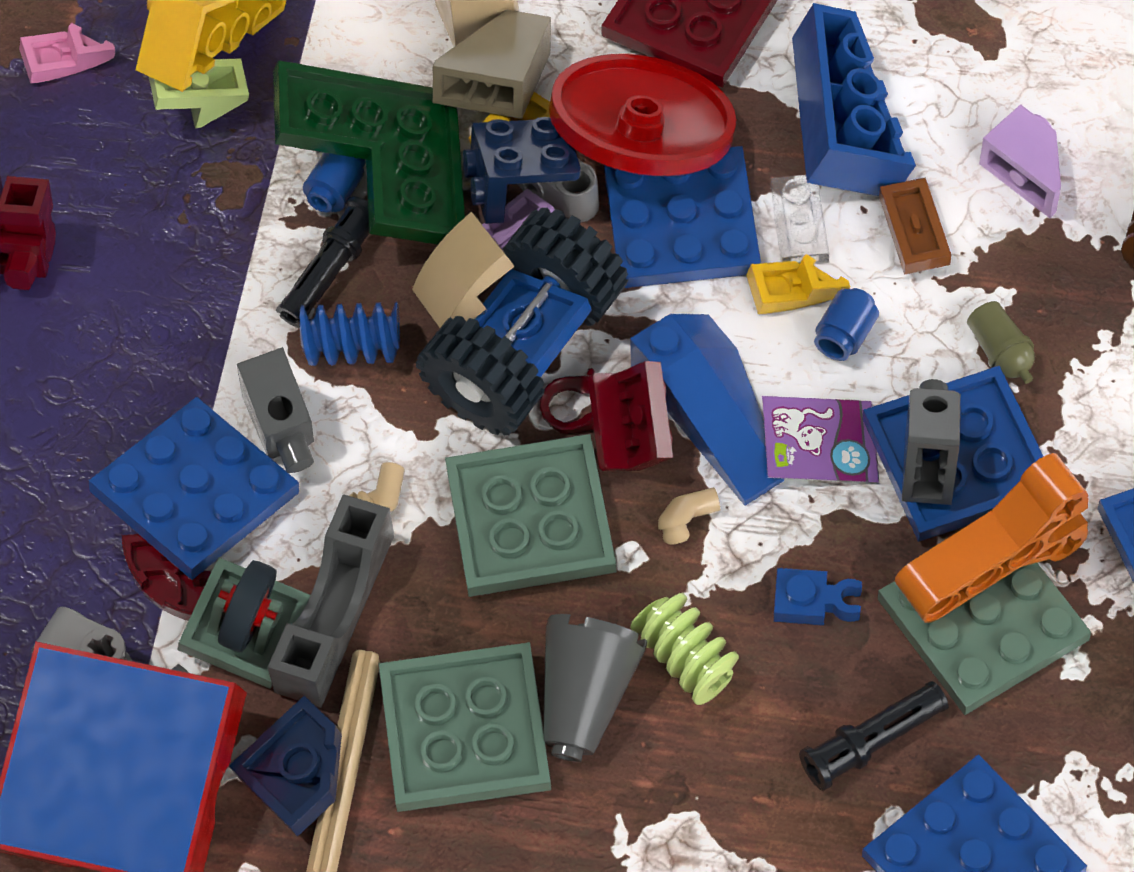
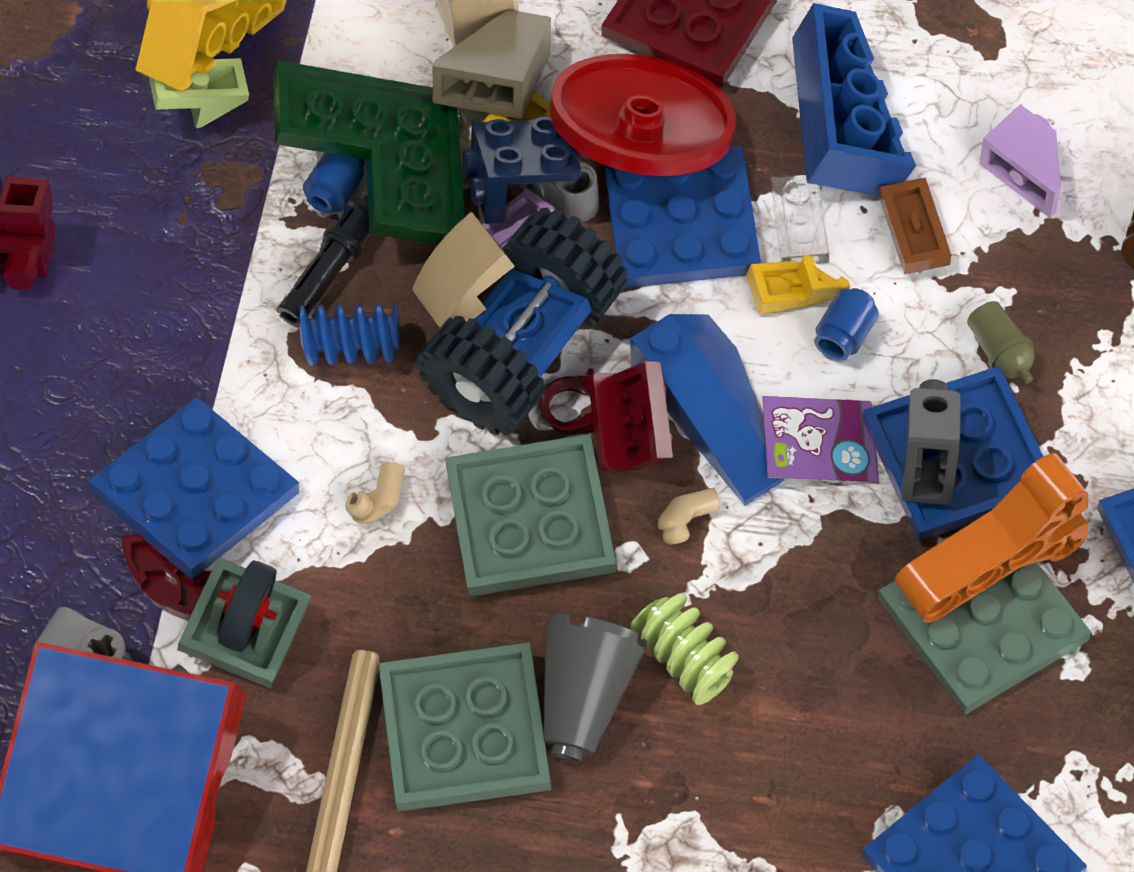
bright pink slope [19,23,115,84] -> none
dark blue plate [229,696,342,837] -> none
dark grey torso [237,347,314,473] -> none
dark grey arch [268,494,394,708] -> none
blue plate [773,568,862,625] -> none
black pin [799,681,949,791] -> none

